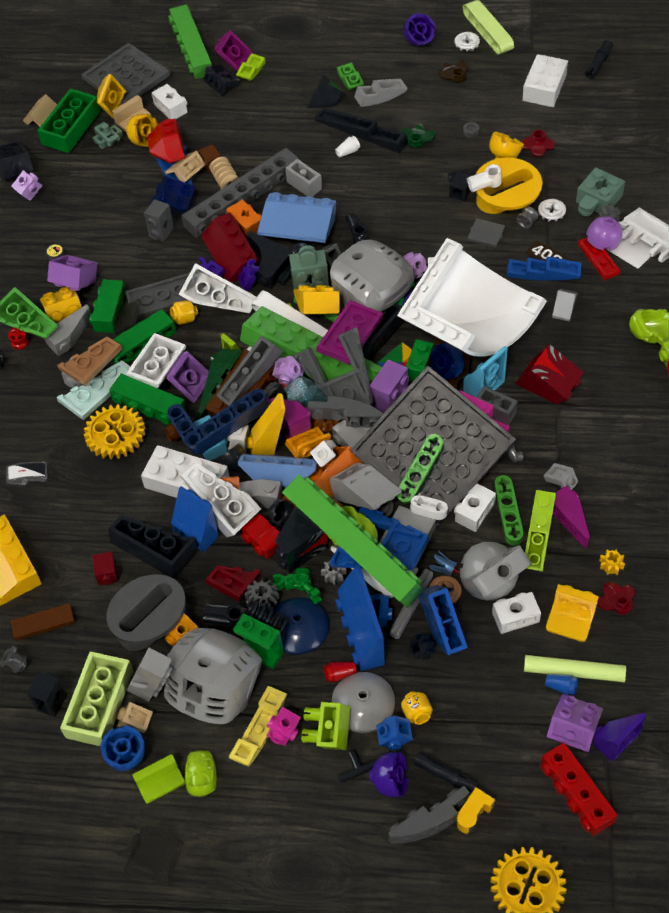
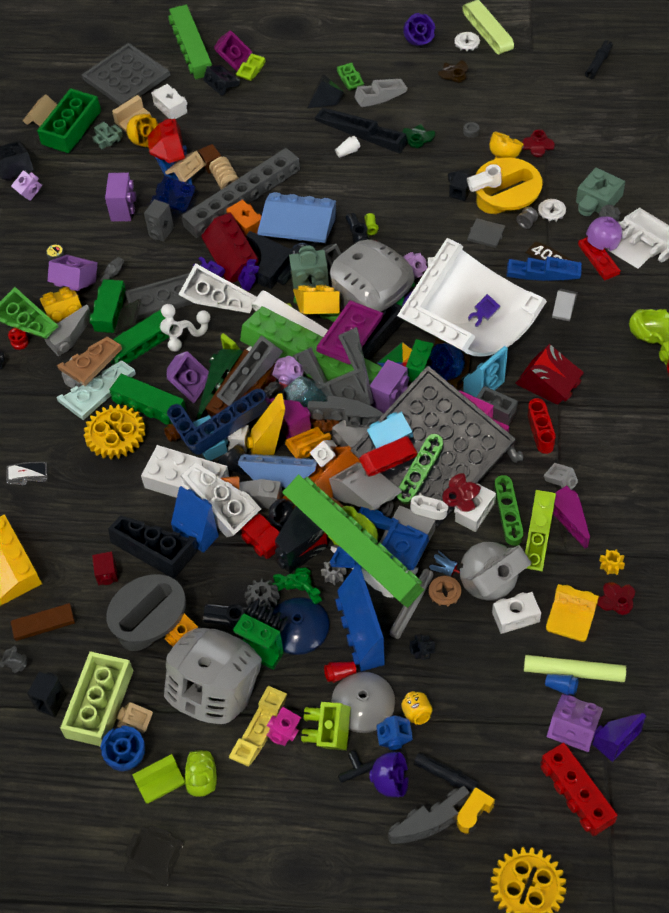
yellow slope [97,74,126,119] -> none
white slope [126,333,186,388] -> none
light grey arch [126,648,172,702] -> none
yellow head [170,300,198,325] -> none
dark red wing [206,566,261,602] -> none
light grey brick [285,159,322,197] -> none
blue bracket [370,594,393,628] -> none
blue brick [418,585,468,655] -> none
white brick [522,54,568,107] -> none
none -> dark grey piece [100,257,124,282]
none -> medium lavender brick [105,173,136,222]
none -> white piece [160,304,210,352]
none -> red beam [359,436,418,477]
none -> lime pin [364,213,378,235]
none -> medium azure brick [367,412,414,449]
none -> dark red plate [442,473,481,512]
none -> dark purple plate [468,294,500,327]
none -> red beam [528,398,556,454]

